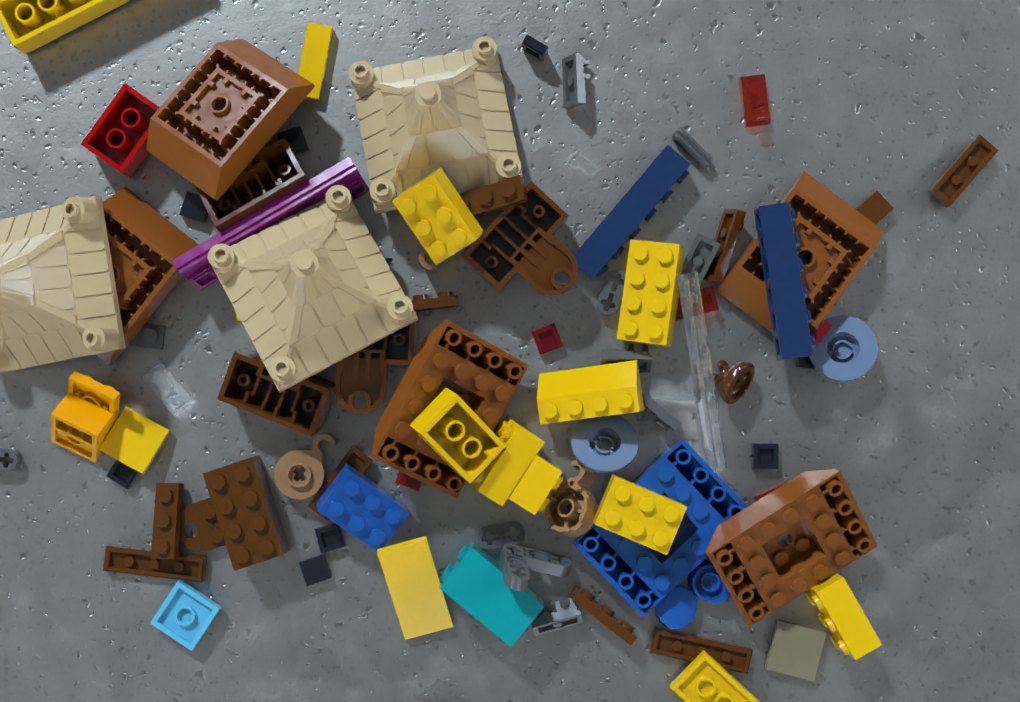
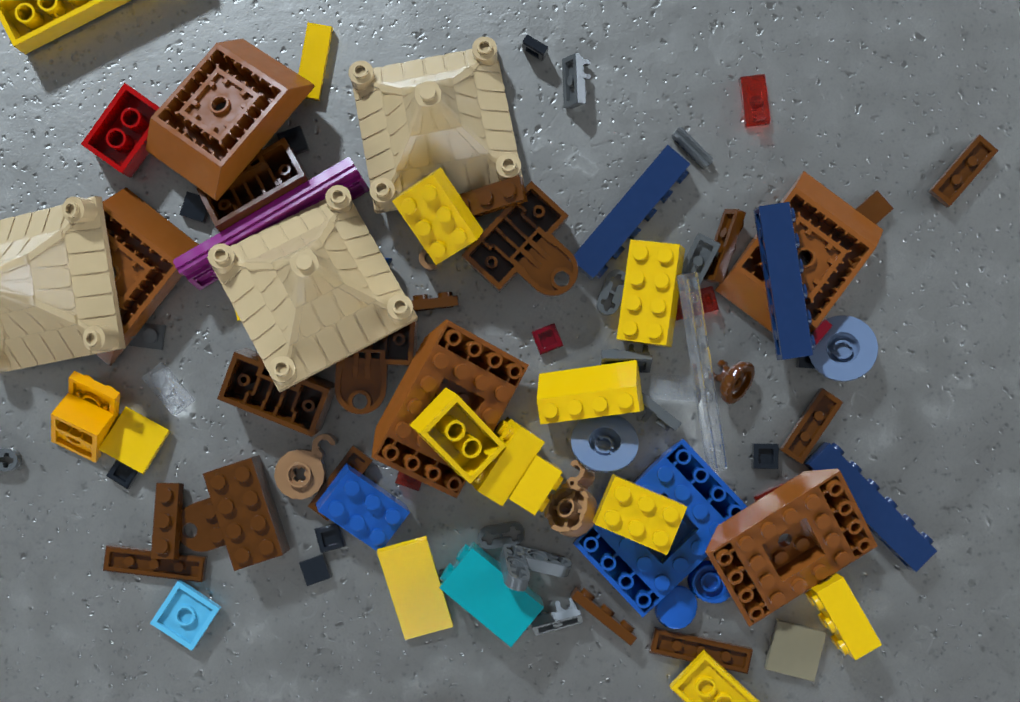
none -> reddish brown plate [779,388,843,464]
none -> dark blue brick [803,442,937,572]

